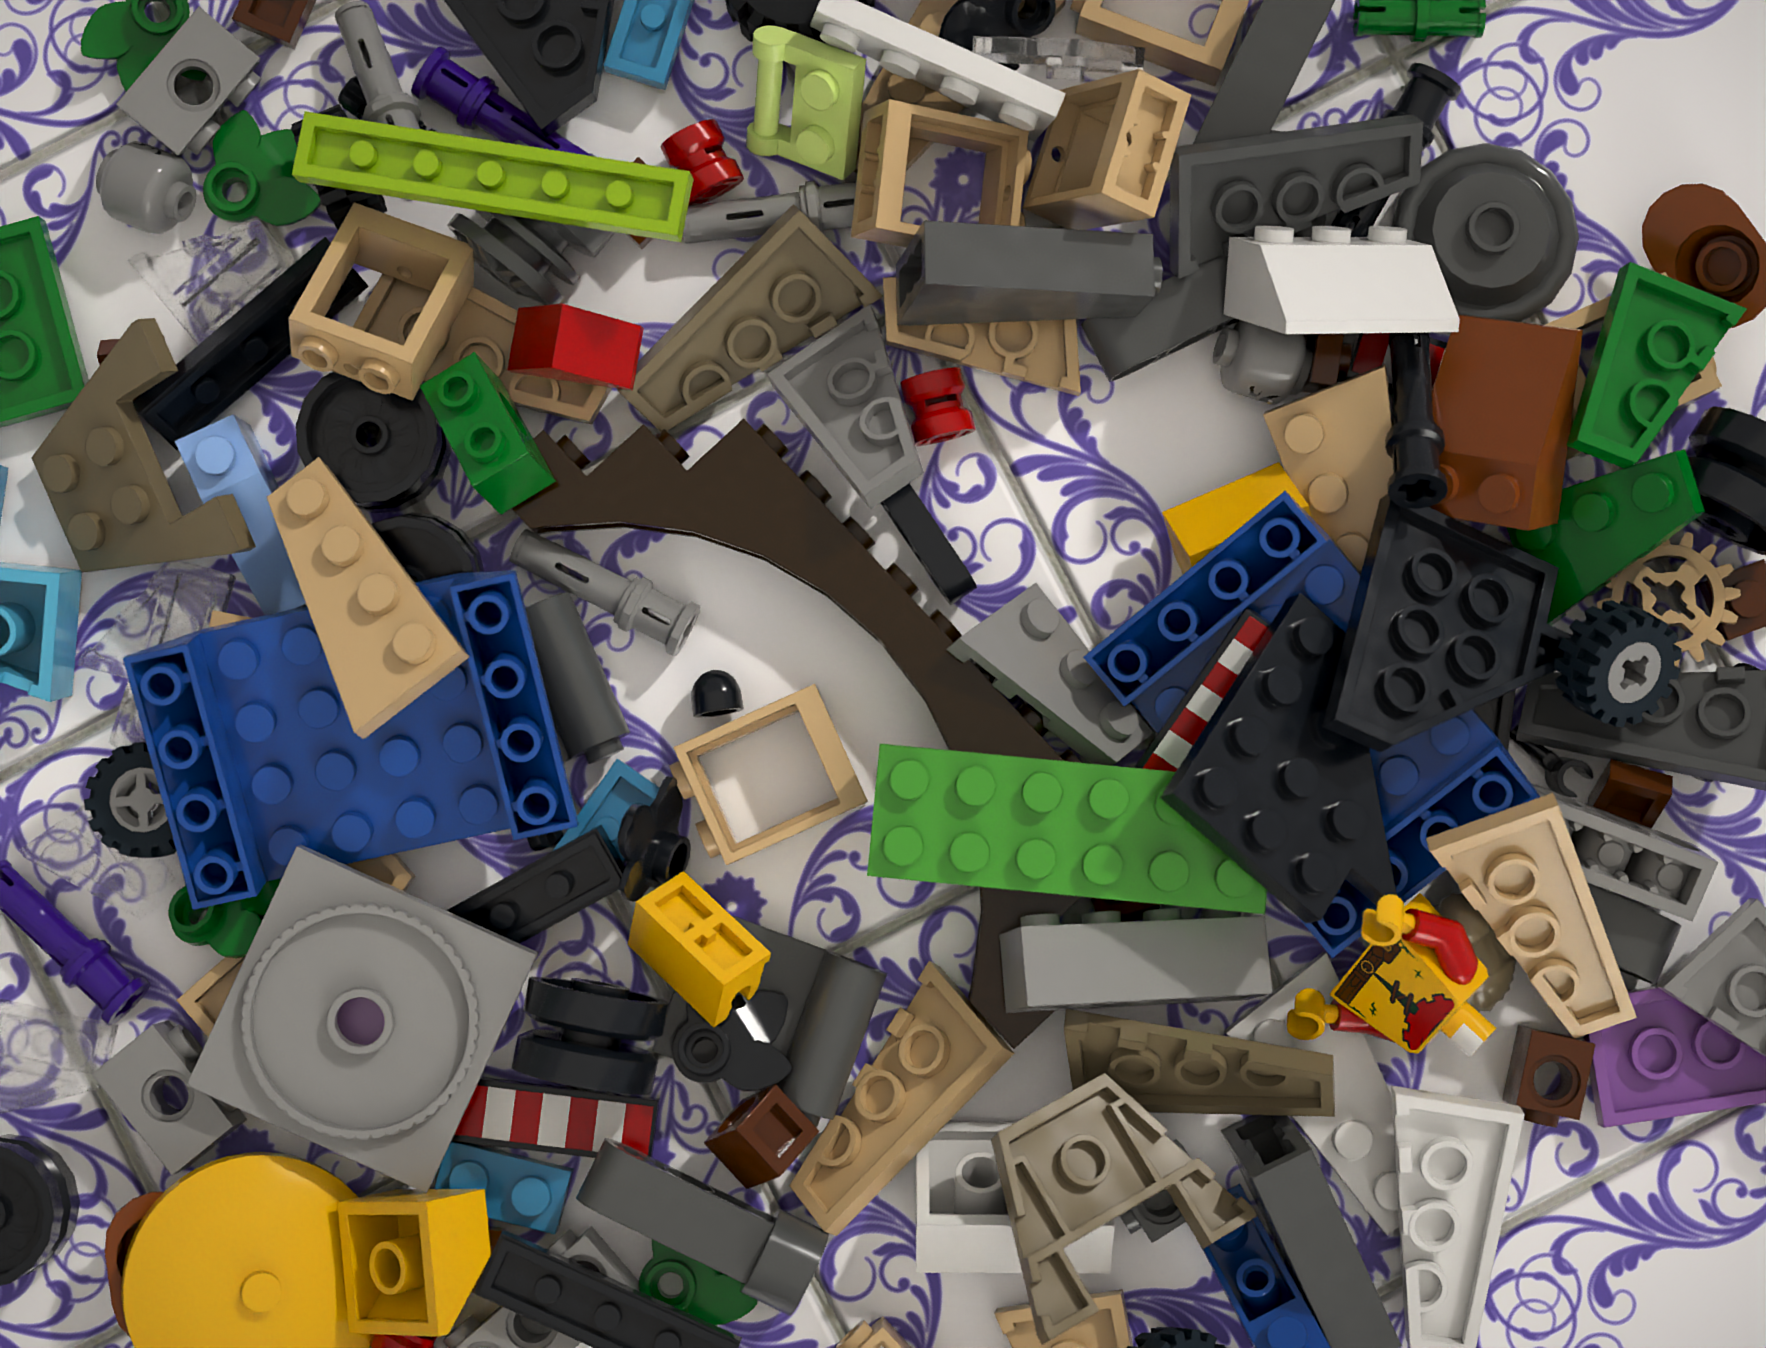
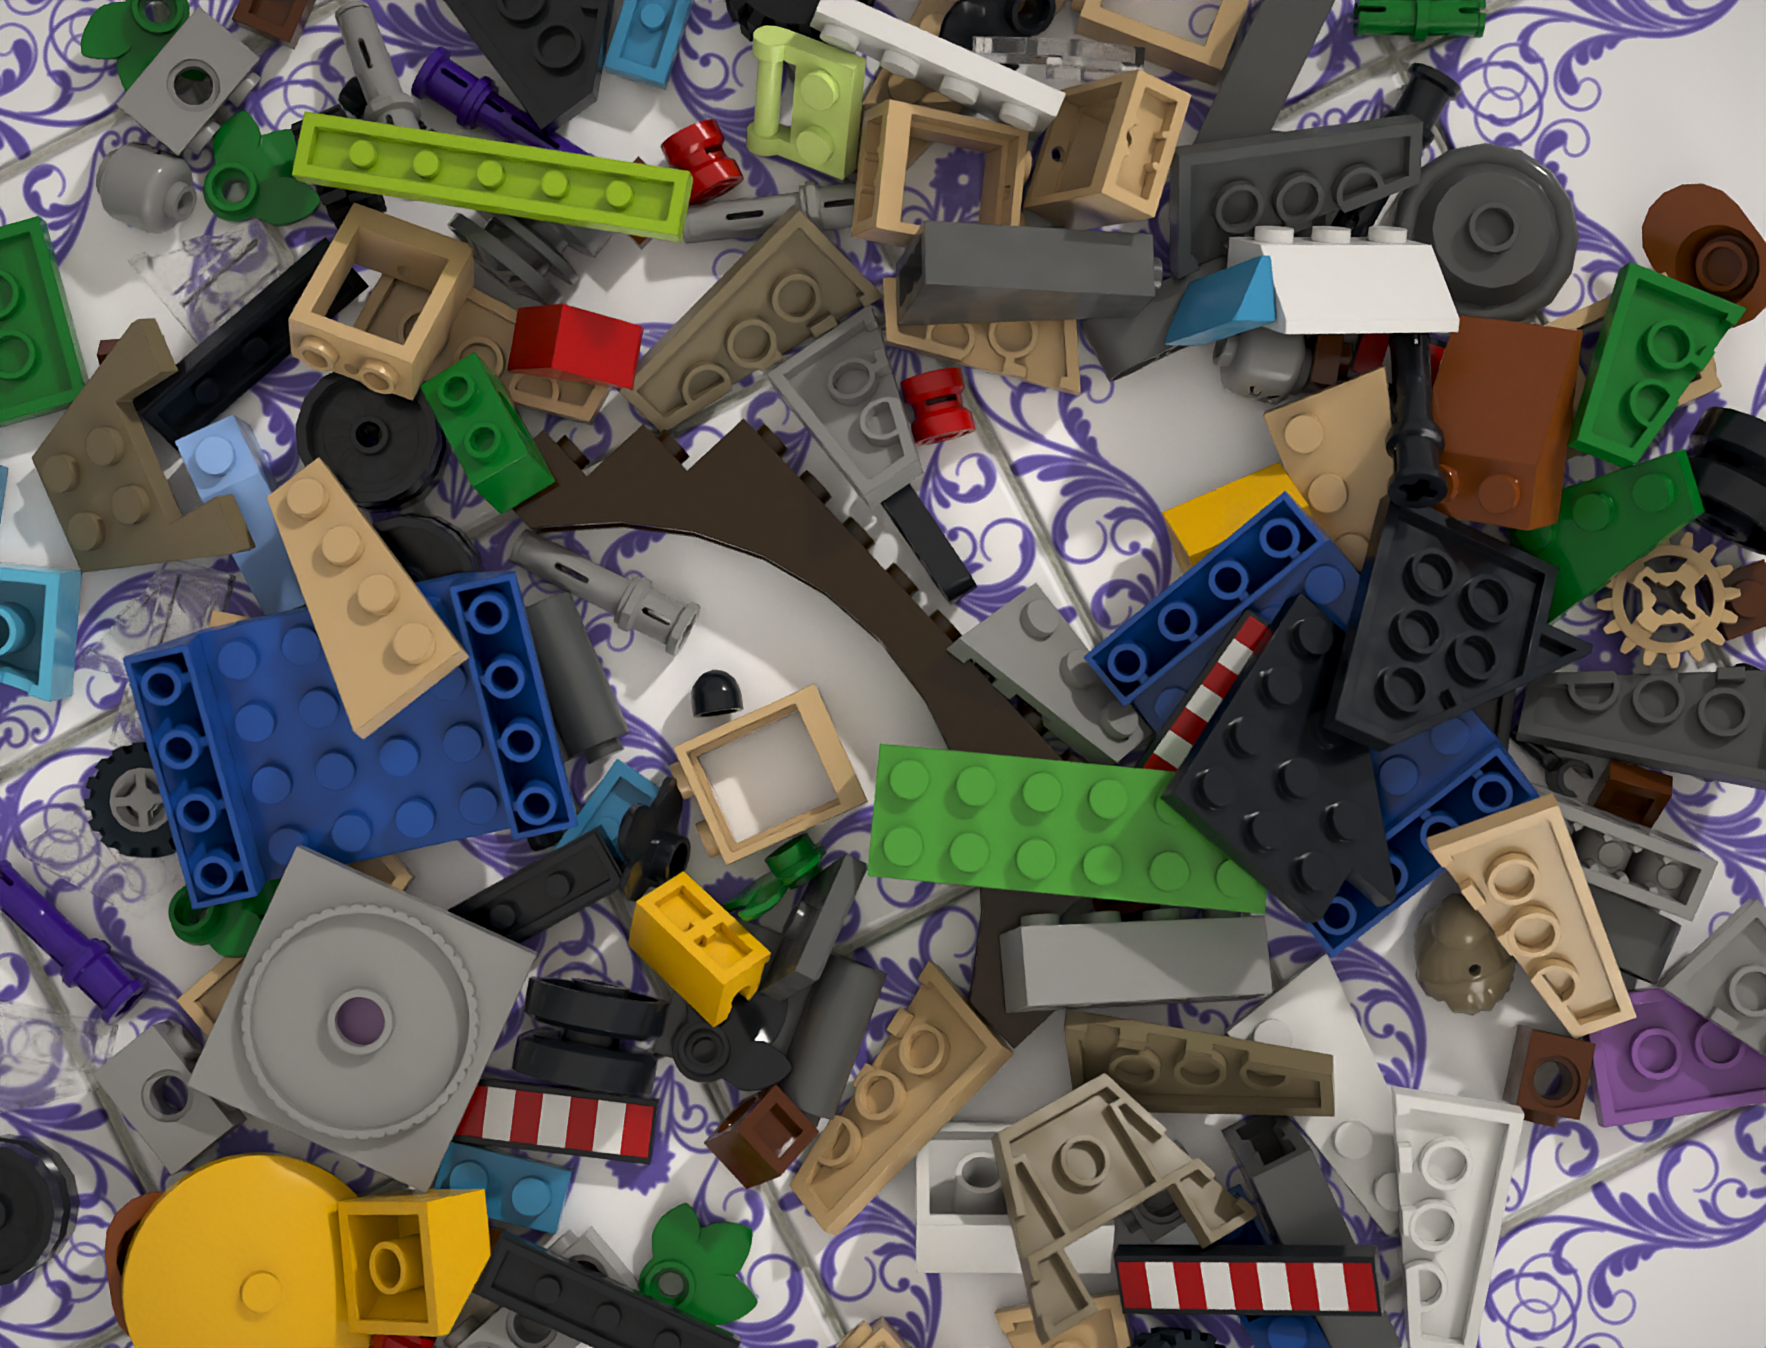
dark grey beam [576,1138,829,1316] -> none
torso [1287,893,1497,1057] -> none
black wheel [1554,600,1682,727] -> none
none -> green plate [721,833,827,922]
none -> dark grey plate [760,853,867,1002]
none -> tile [1113,1244,1386,1317]
none -> dark azure slope [1165,255,1276,346]

